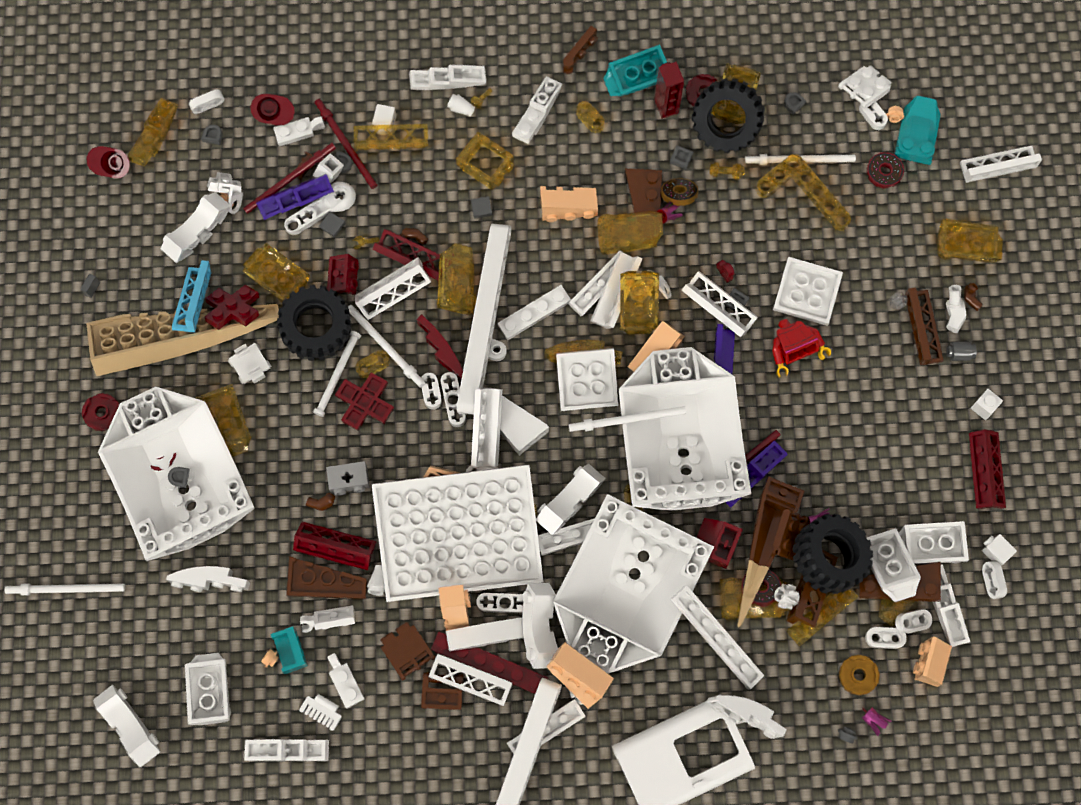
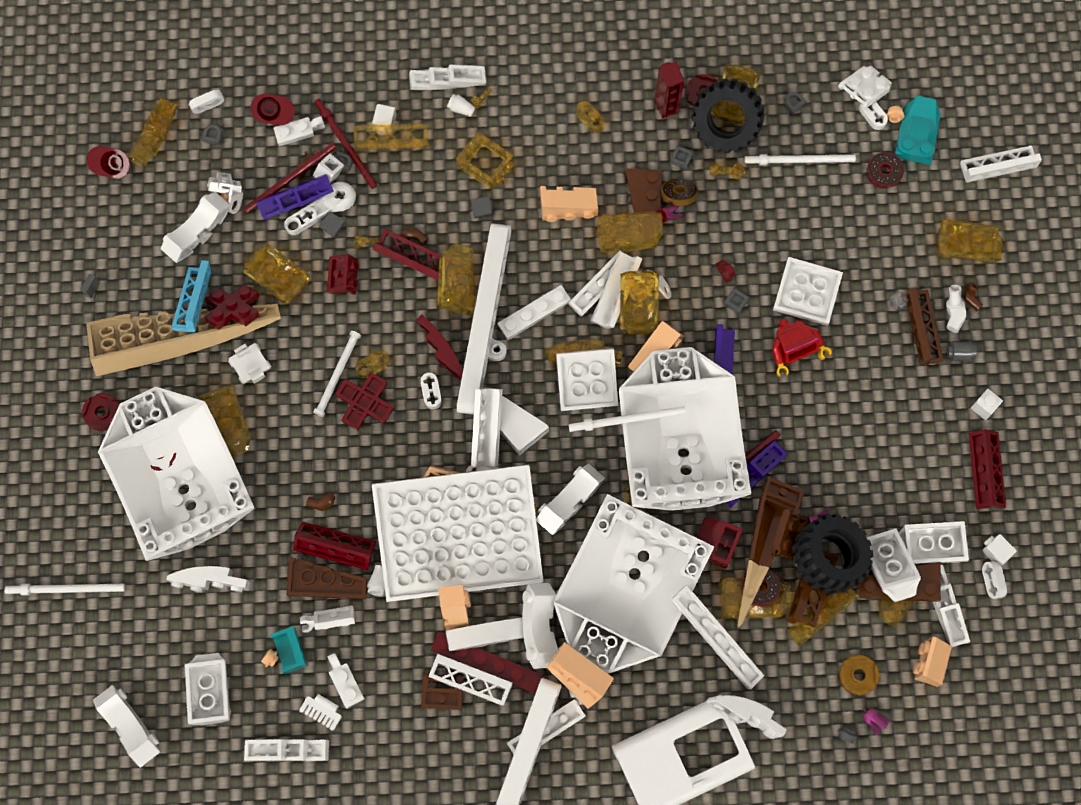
dark grey tile [168,467,190,488] -> none
black tyre [277,285,351,361] -> none
light grey brick [326,461,370,495] -> none
white bar [348,305,425,388] -> none
white fence [355,257,431,320] -> none
reddish brown plate [380,622,436,681] -> none
white beam [441,372,466,427] -> none
white beam [476,593,523,613] -> none
white slope [512,76,562,144] -> none
white plate [538,518,595,556] -> none
reddish brown plate [563,25,597,74] -> none
teal slope [603,45,667,96] -> none
white fence [681,271,758,337] -> none
clear yellow beam [756,154,851,231] -> none
white gear [774,584,800,609] -> none
white plate [865,627,907,649] -> none
white plate [895,609,932,633] -> none

